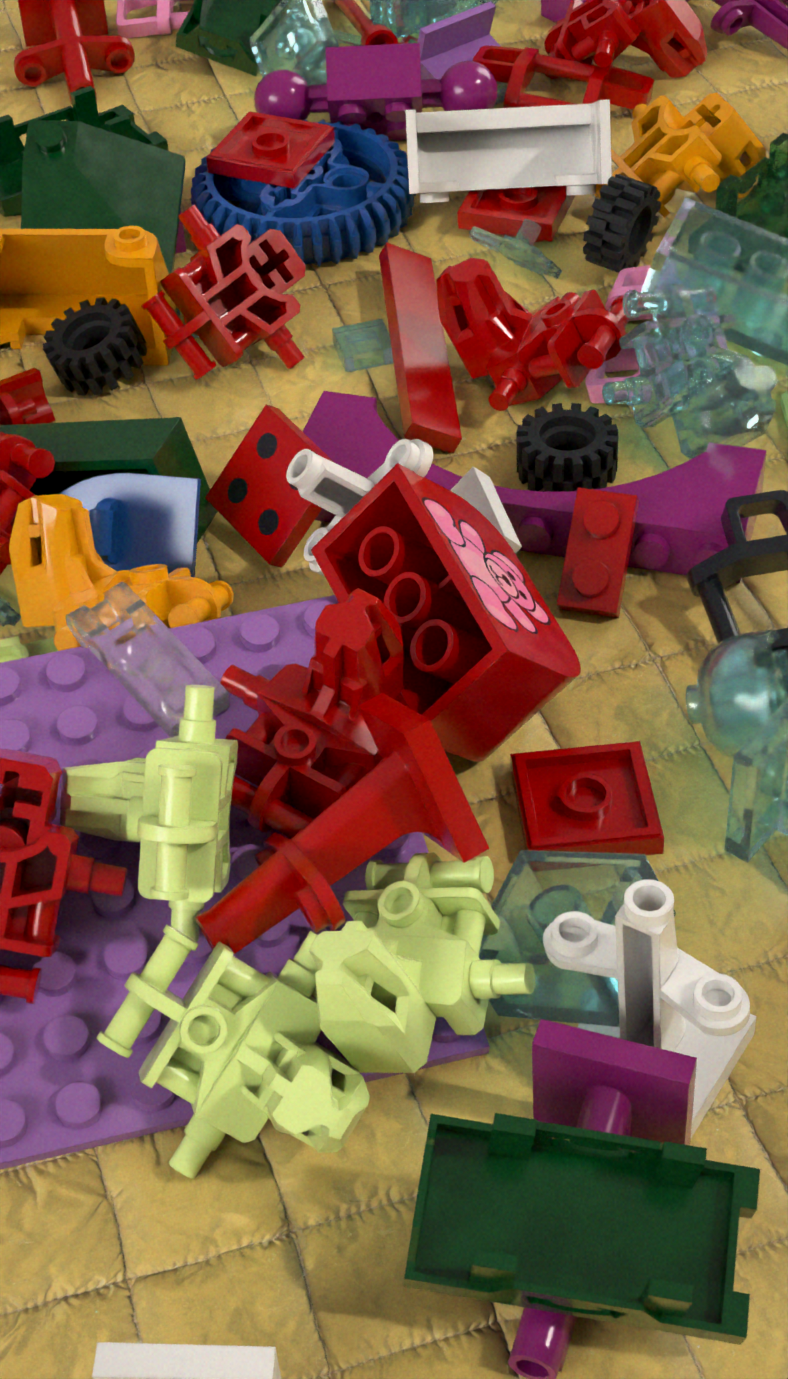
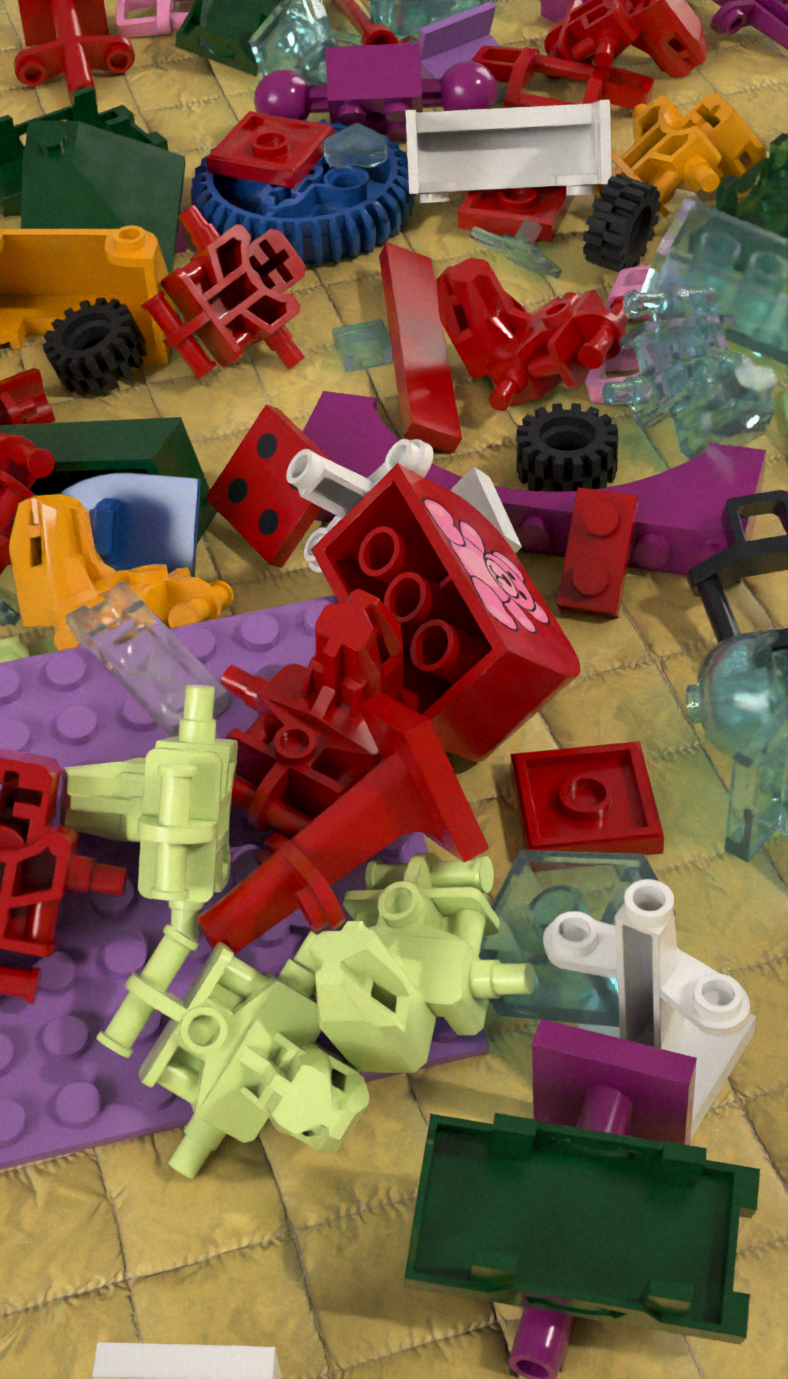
none -> clear light blue tile [324,123,388,168]

